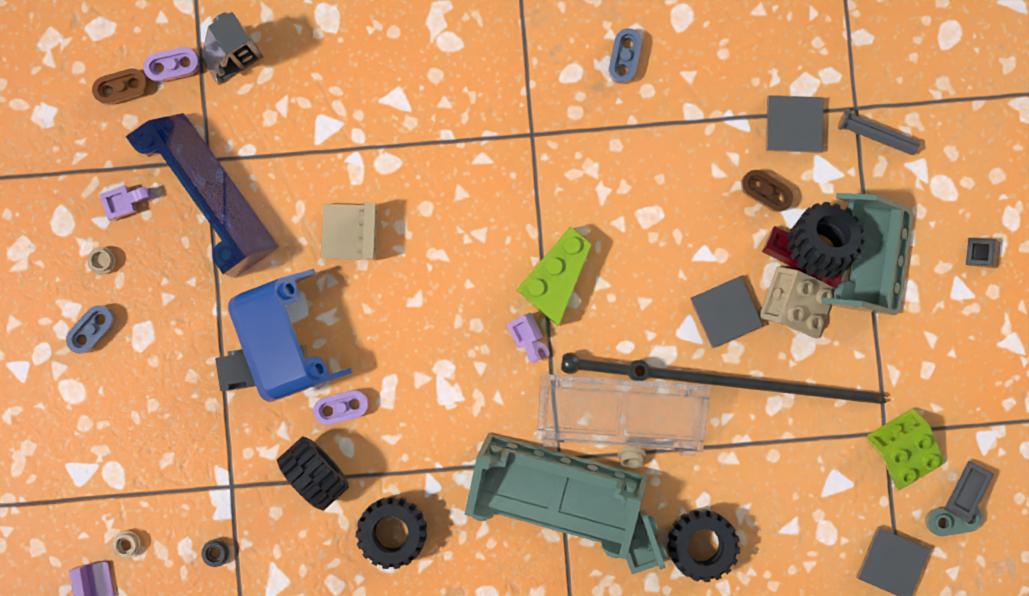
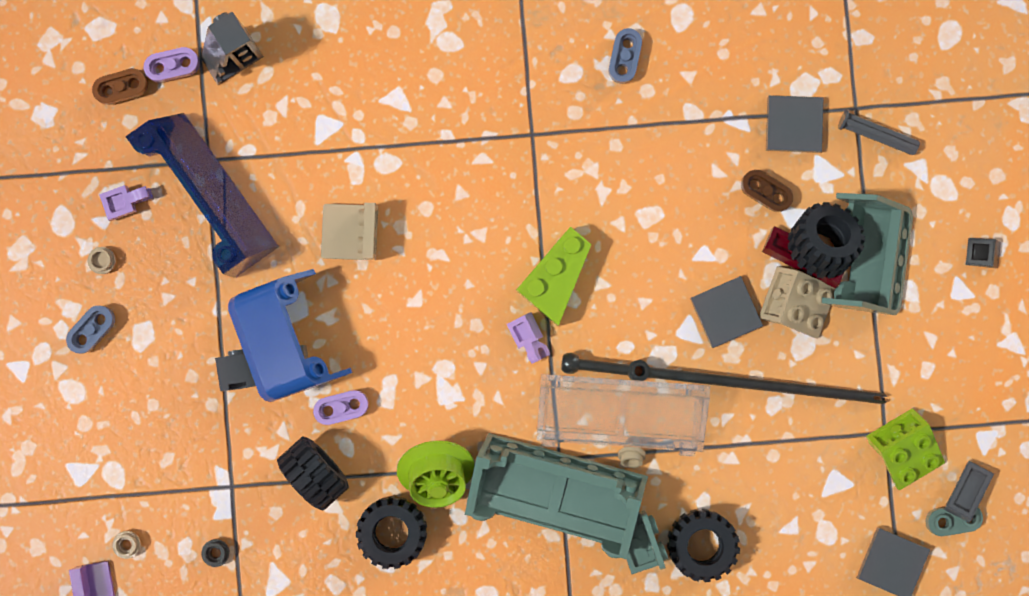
none -> lime piece [397,441,475,508]

